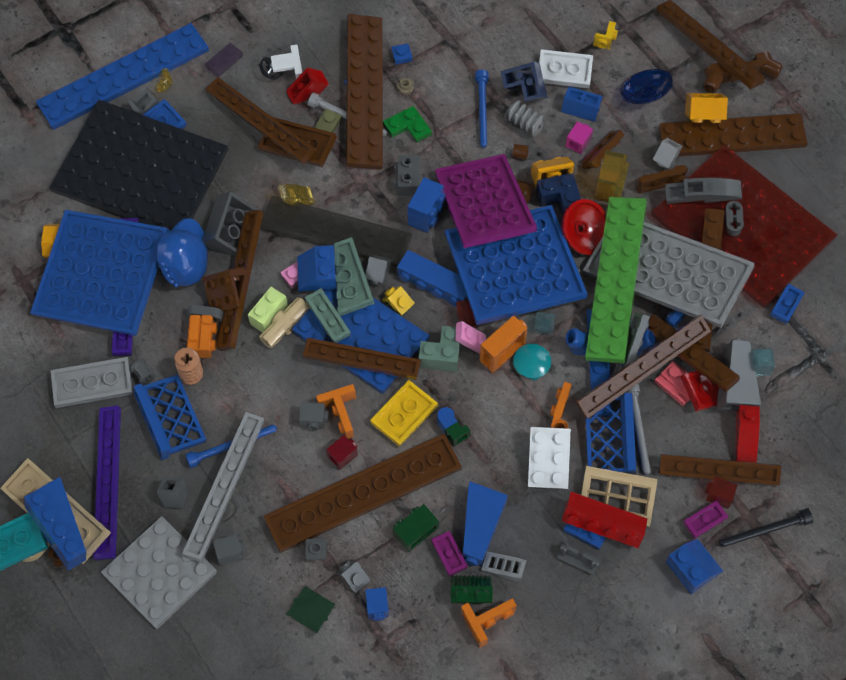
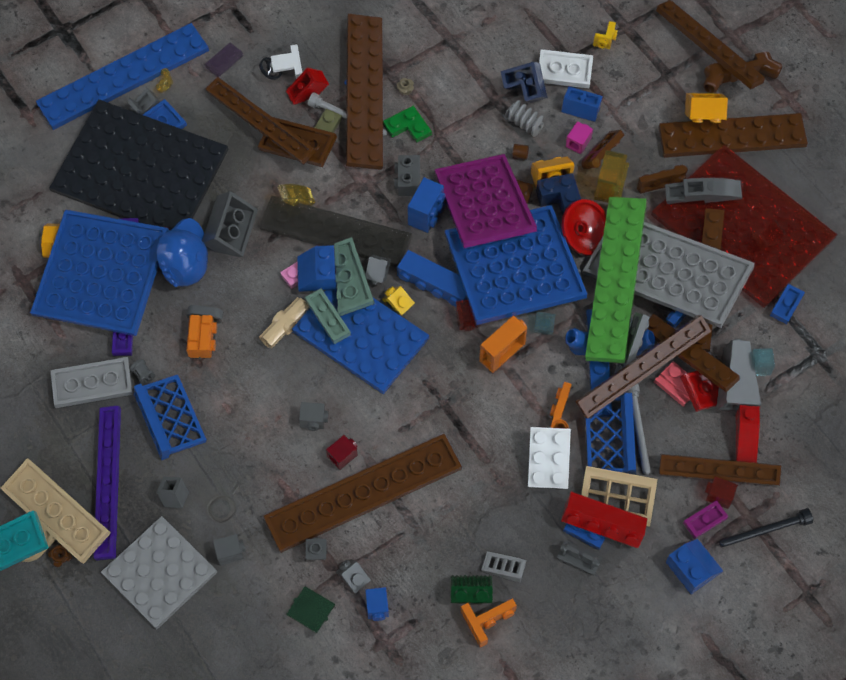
blue wedge [24,477,86,571] -> none
nougat piece [174,347,203,385] -> none
light grey plate [182,412,264,563] -> none
blue piece [185,425,277,469] -> none
reddish brown bracket [202,267,246,311] -> none
reddish brown plate [216,209,263,351] -> none
yellowish green brick [248,287,288,333] -> none
reddish brown plate [303,337,421,380] -> none
orange bracket [316,384,356,439] -> none
yellow plate [370,380,438,447] -> none
blue plate [391,43,412,65] -> none
dark green brick [393,504,439,553] -> none
sand green brick [419,326,460,372] -> none
magenta plate [431,531,468,577] -> none
leg [437,407,471,447] -> none
bright pink plate [455,321,486,354] -> none
blue slope [463,481,508,566] -> none
blue piece [475,70,489,148] -> none
teal dish [513,344,551,381] -> none
clear blue dish [620,69,673,105] -> none
light grey brick [653,138,683,168] -> none
dark grey beam [724,201,744,236] -> none

